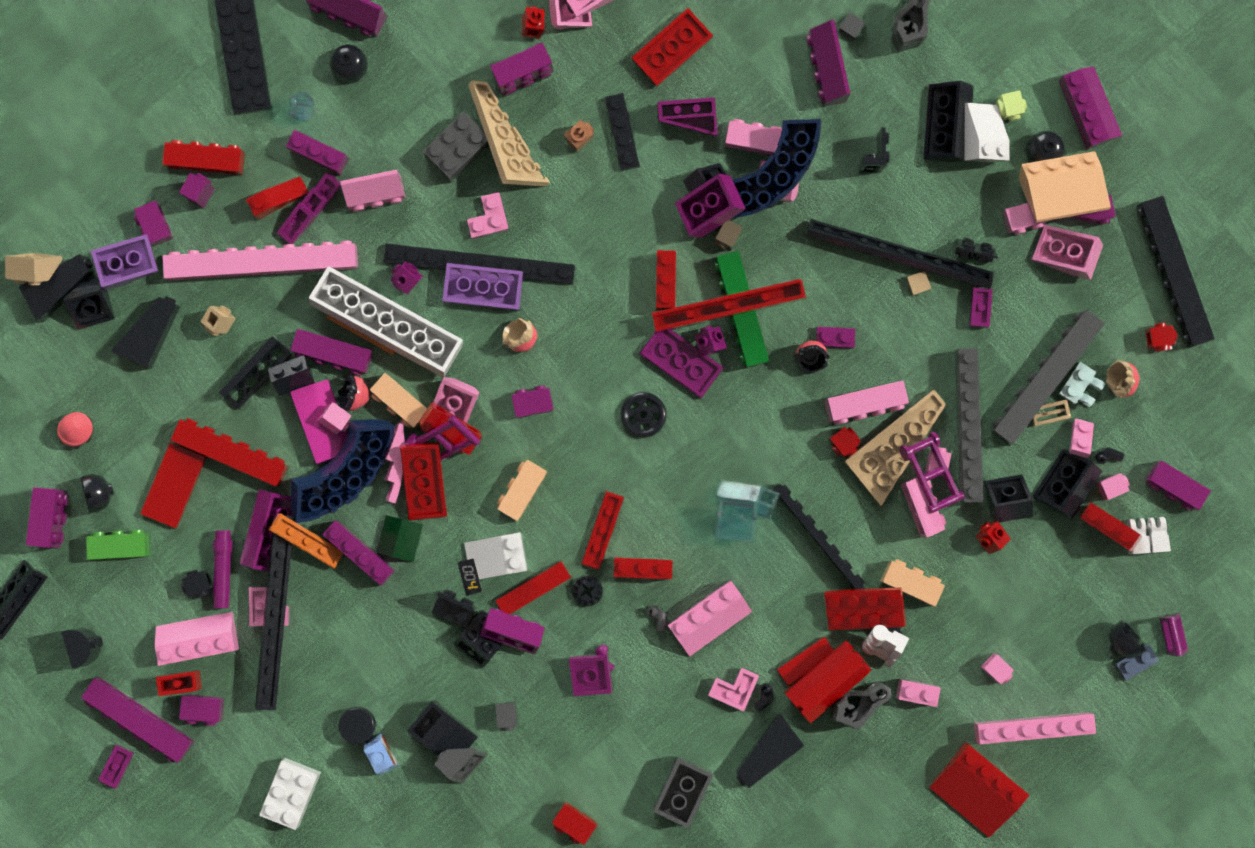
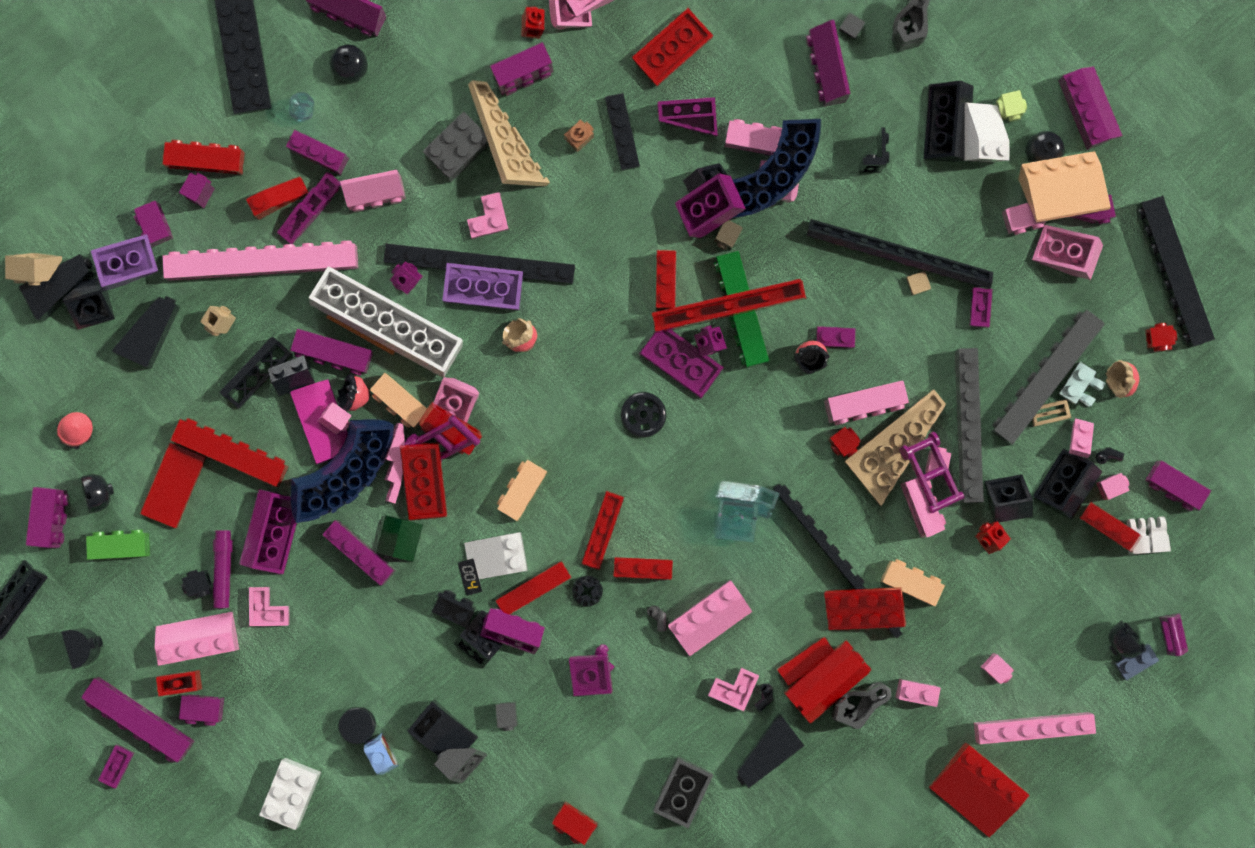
black plate [255,515,295,710] -> none
orange tile [269,513,343,569] -> none
magenta brick [512,385,554,419] -> none
white legs [862,625,909,668] -> none
black hinge [955,238,998,264] -> none

